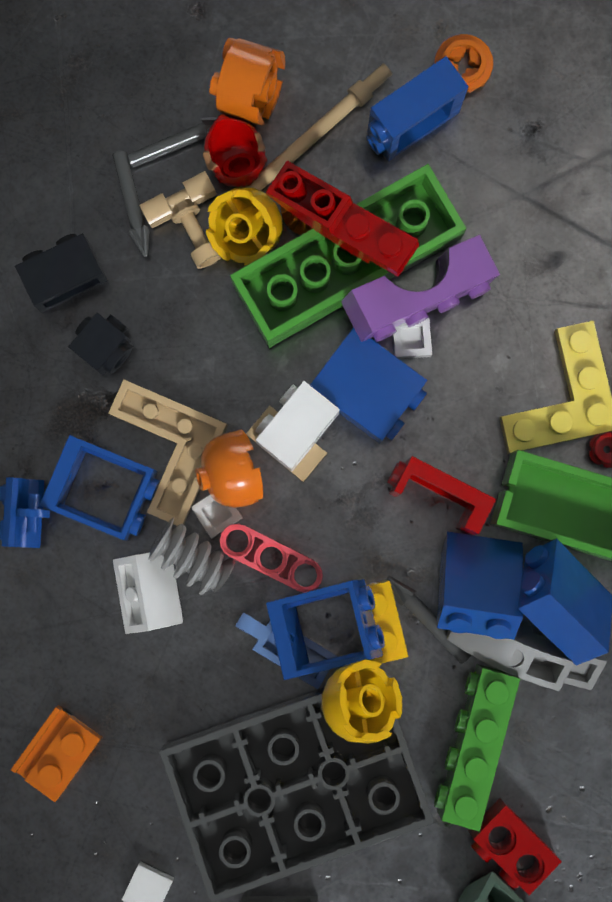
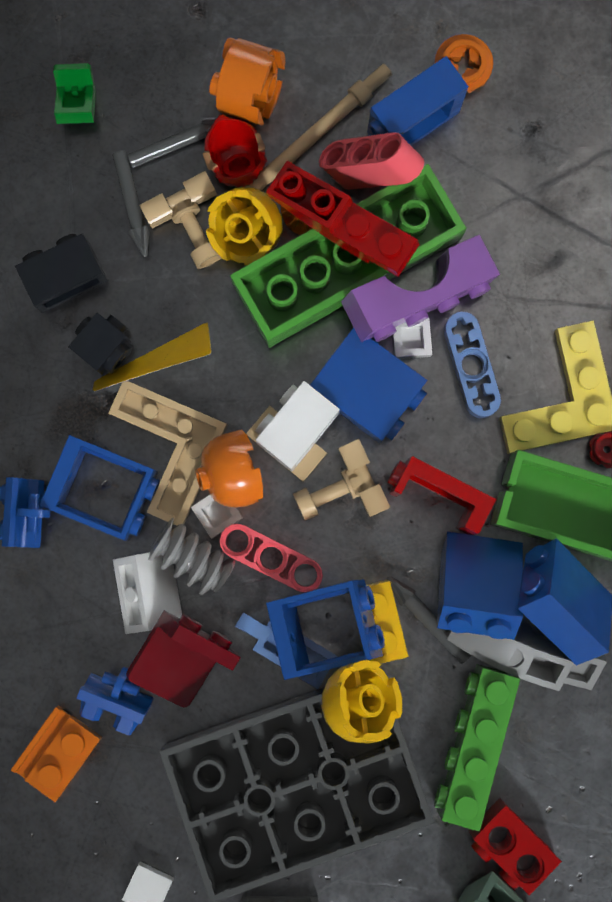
none -> green bracket [53,63,96,124]
none -> blue hips [76,667,154,735]
none -> yellow sticker [93,323,211,391]
none -> dark red bracket [126,610,241,708]
none -> tan bar [293,439,390,521]
none -> coral beam [319,132,425,190]
none -> medium blue beam [444,312,501,418]

